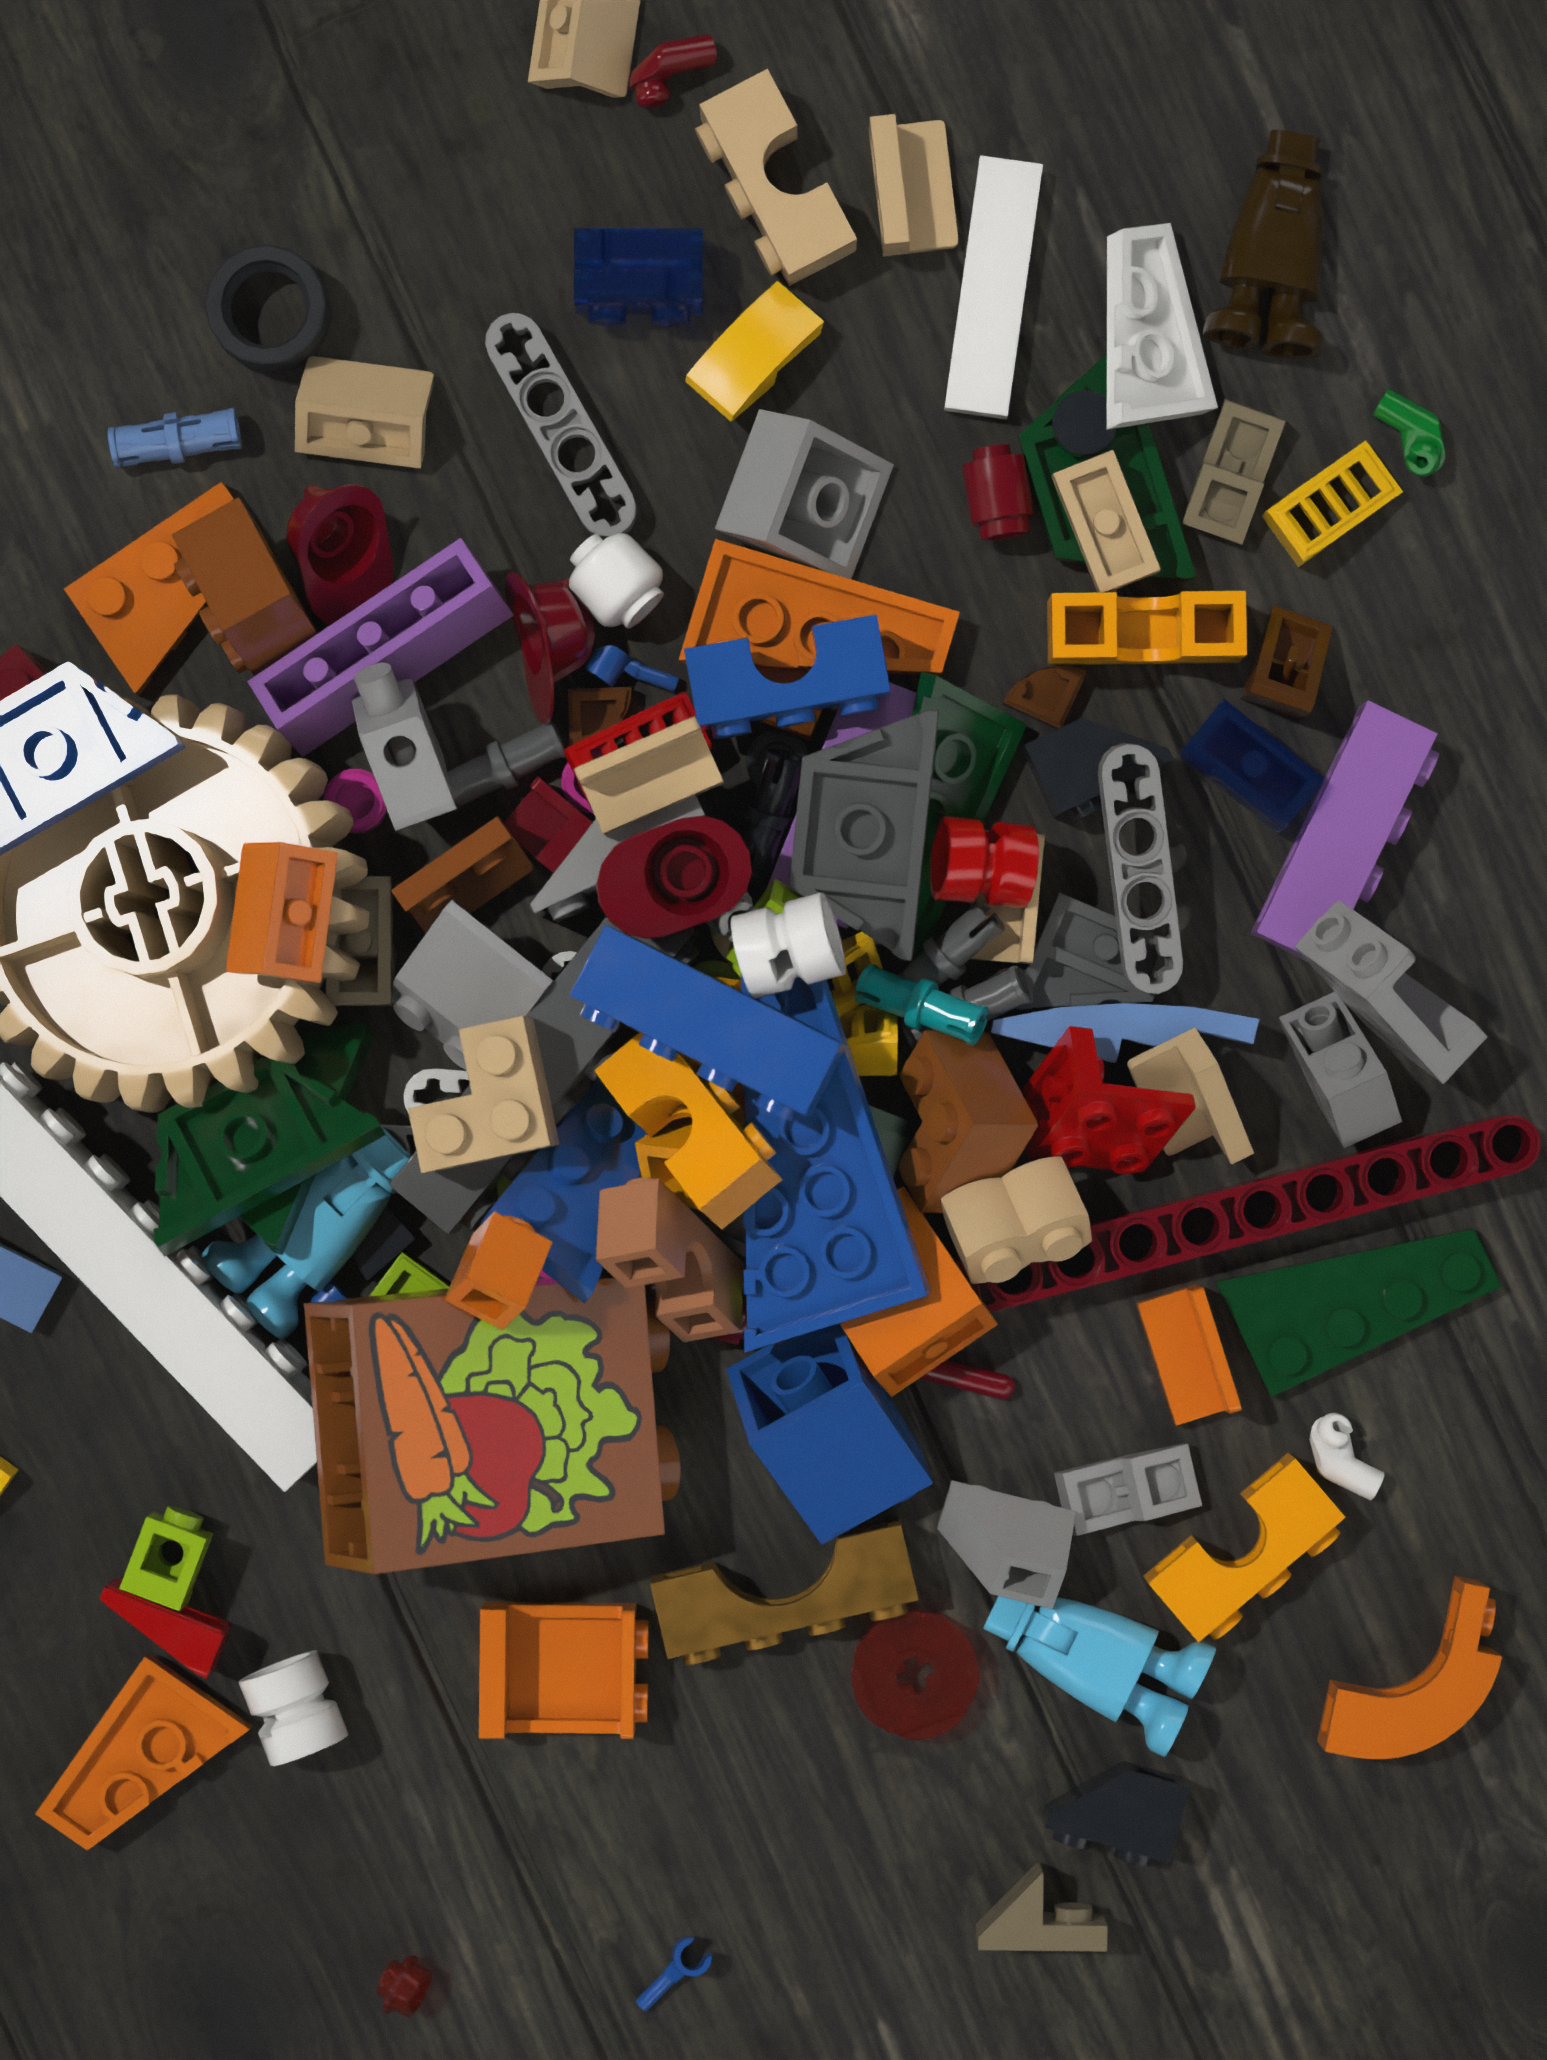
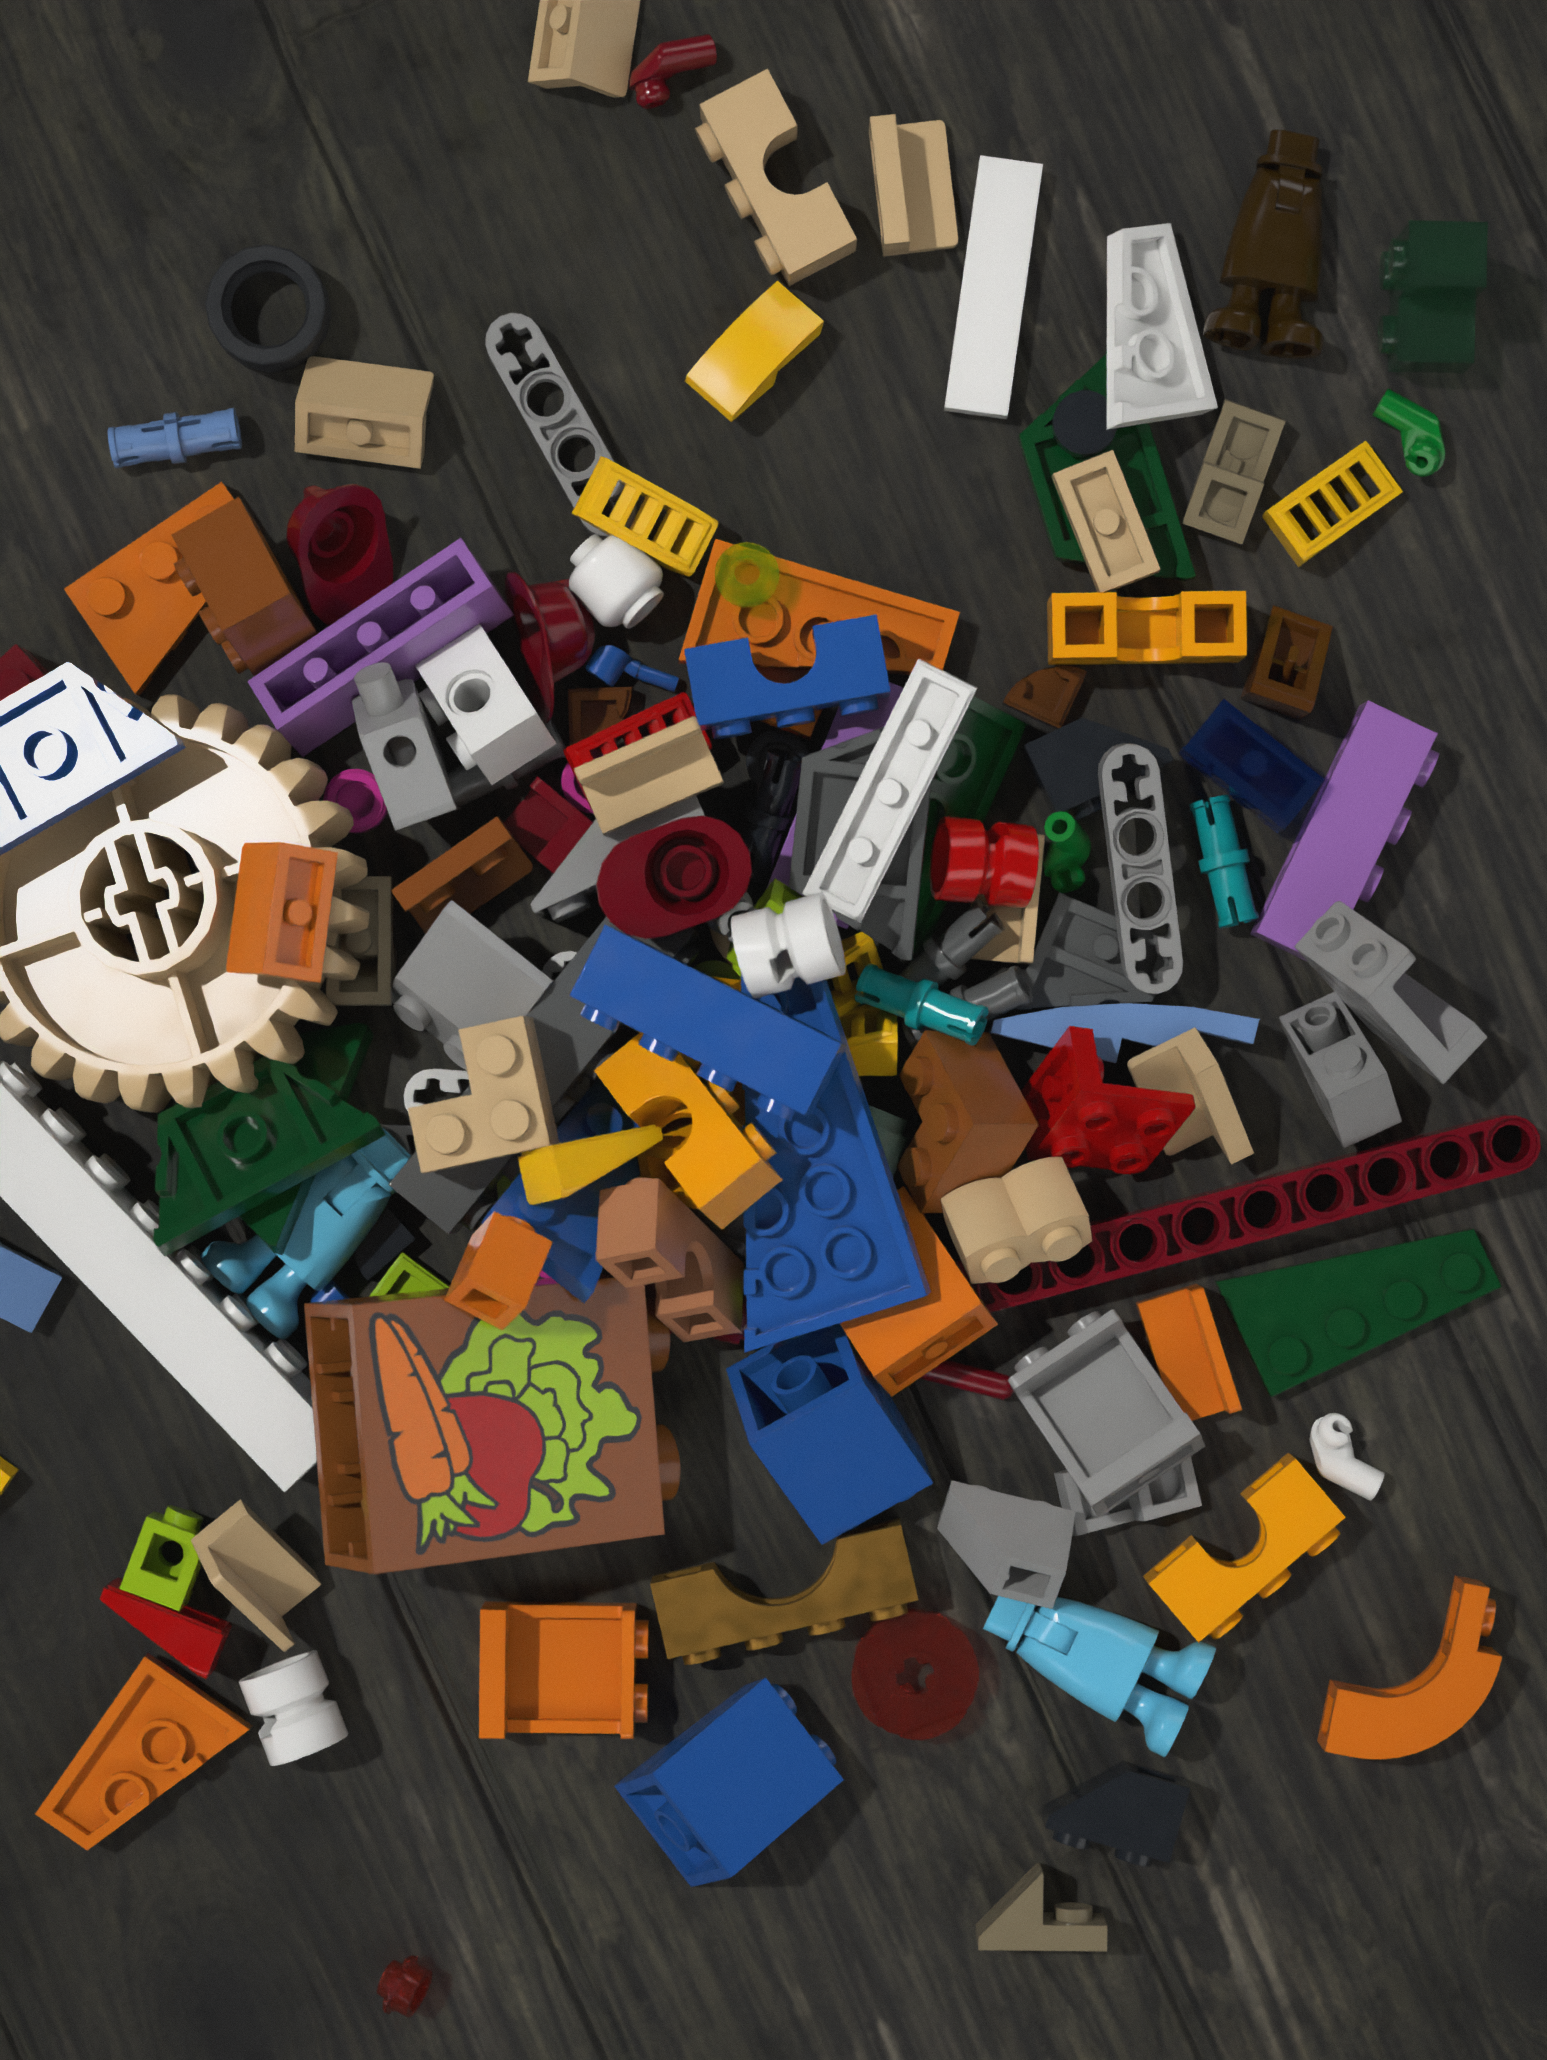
clear blue brick [574,228,704,326] -> none
blue hand [636,1935,712,2011] -> none
light grey slope [715,409,894,579] -> none
dark red brick [962,444,1035,541] -> none
none -> tan panel [191,1499,321,1652]
none -> white brick [415,624,557,785]
none -> yellow slope [518,1124,663,1205]
none -> yellow slope [572,456,718,577]
none -> blue slope [614,1677,844,1887]
none -> clear neon green plate [715,542,779,608]
none -> white tile [802,659,978,923]
none -> light grey panel [1008,1309,1205,1517]
none -> green arm [1043,811,1091,893]
none -> teal pin [1189,795,1259,929]
none -> clear green brick [1378,220,1488,373]

